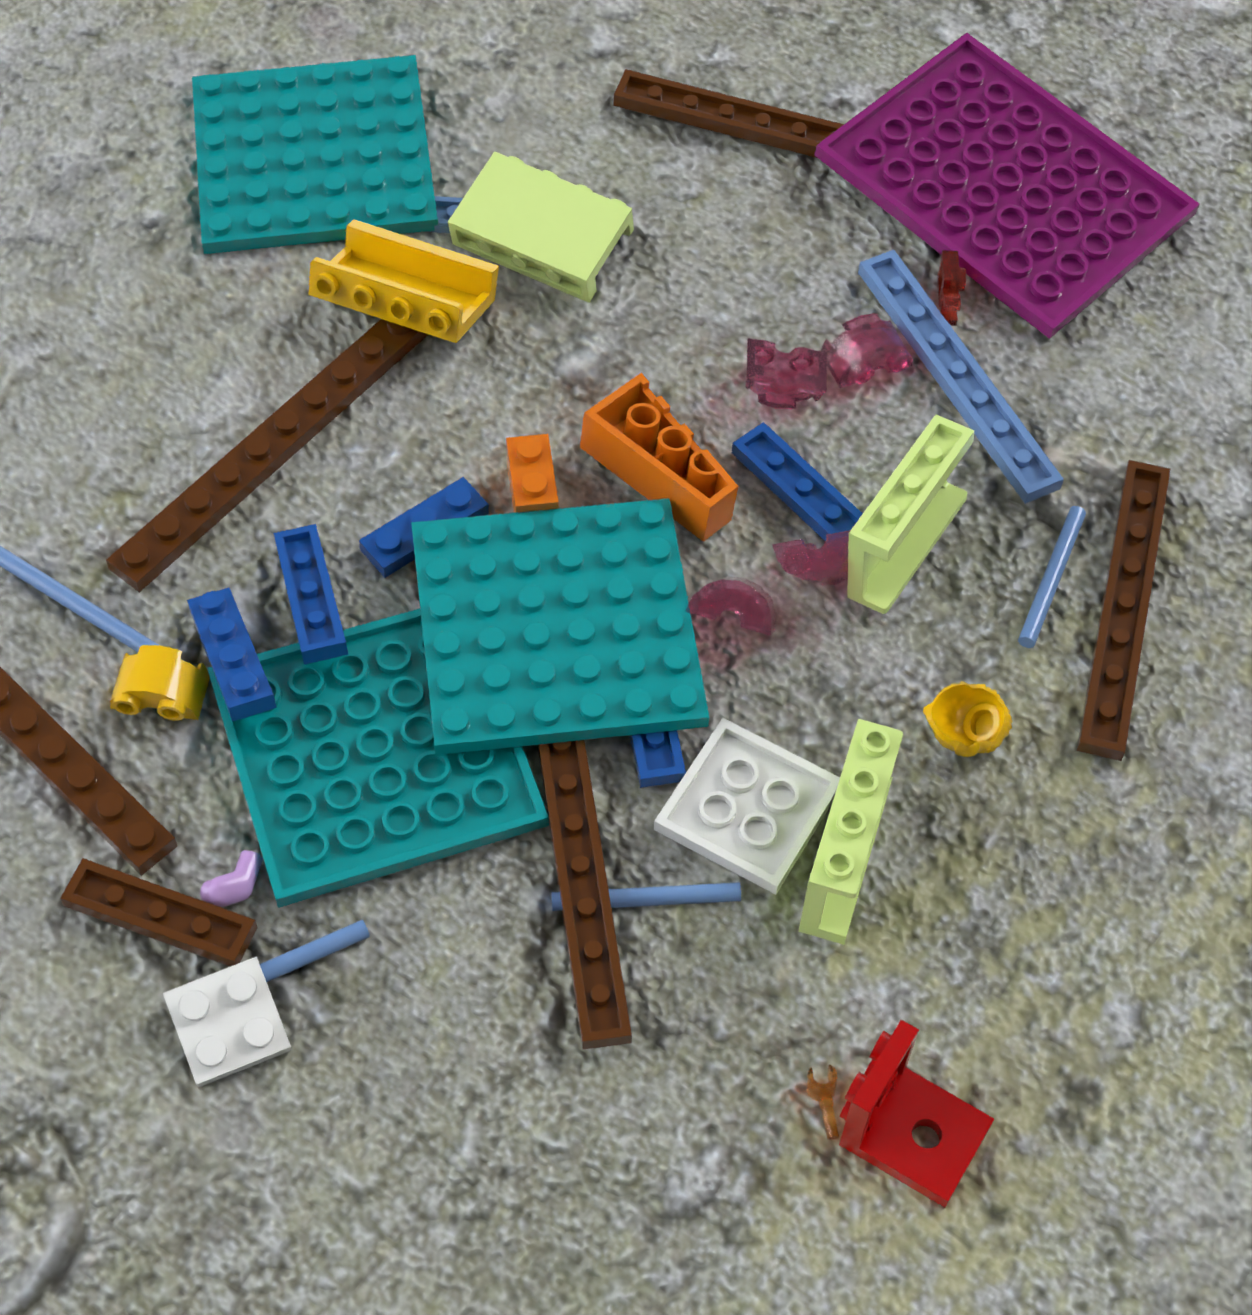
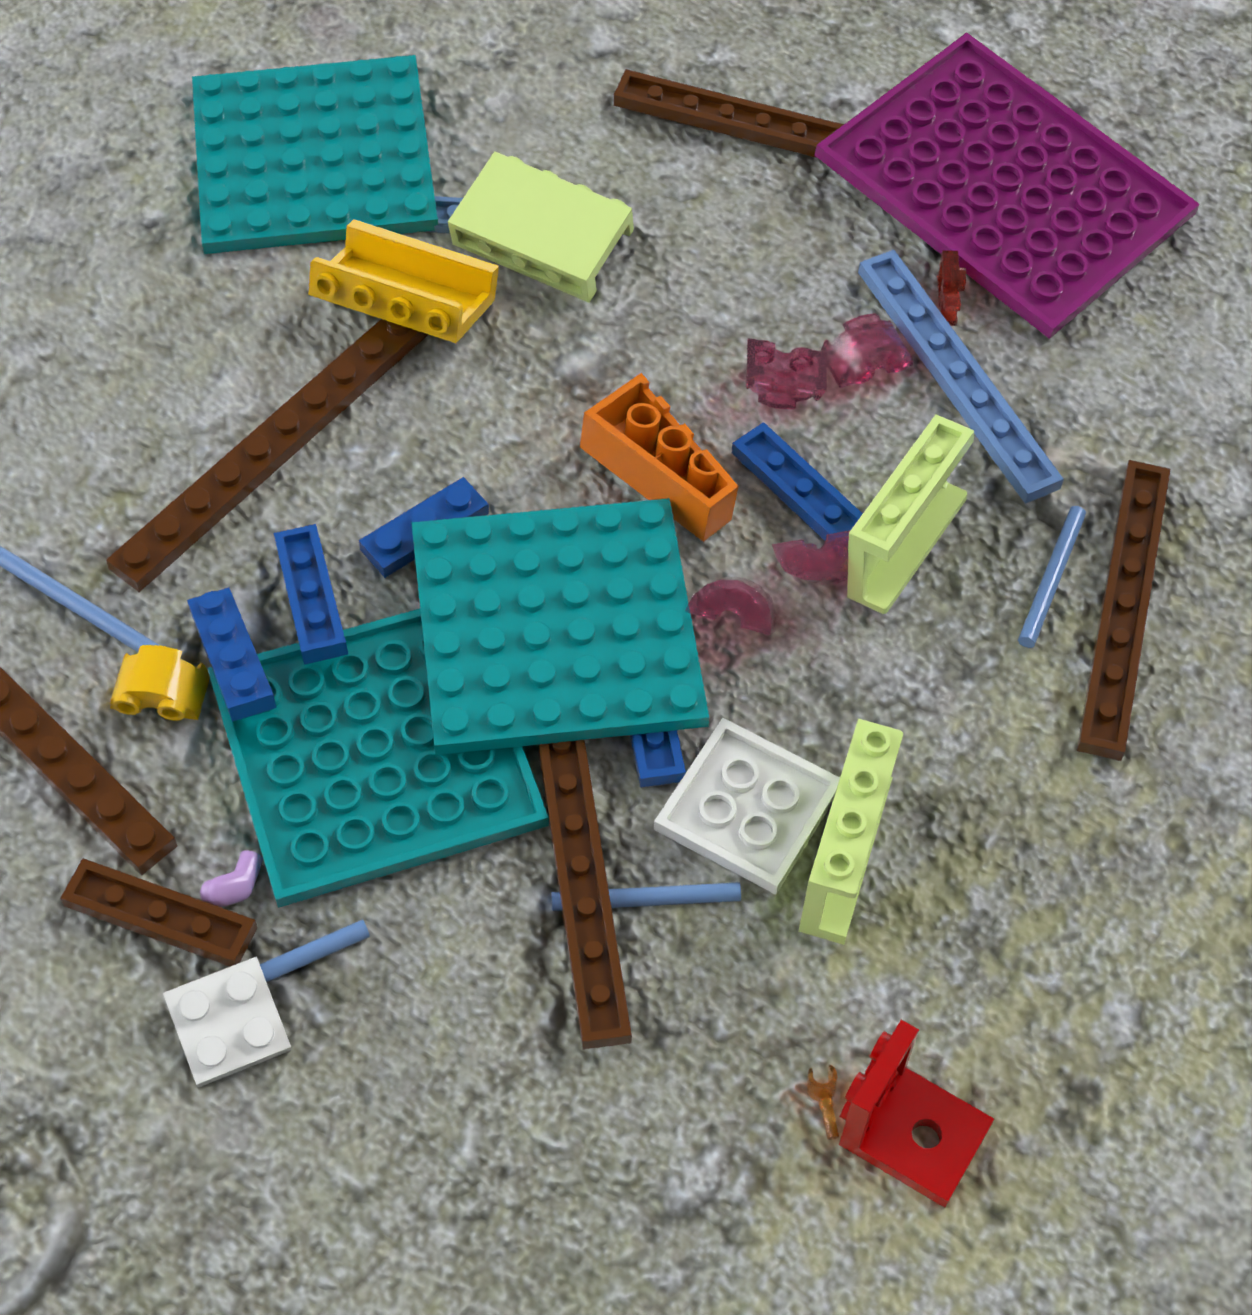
orange brick [506,434,559,513] -> none
yellow hair [923,681,1012,757] -> none

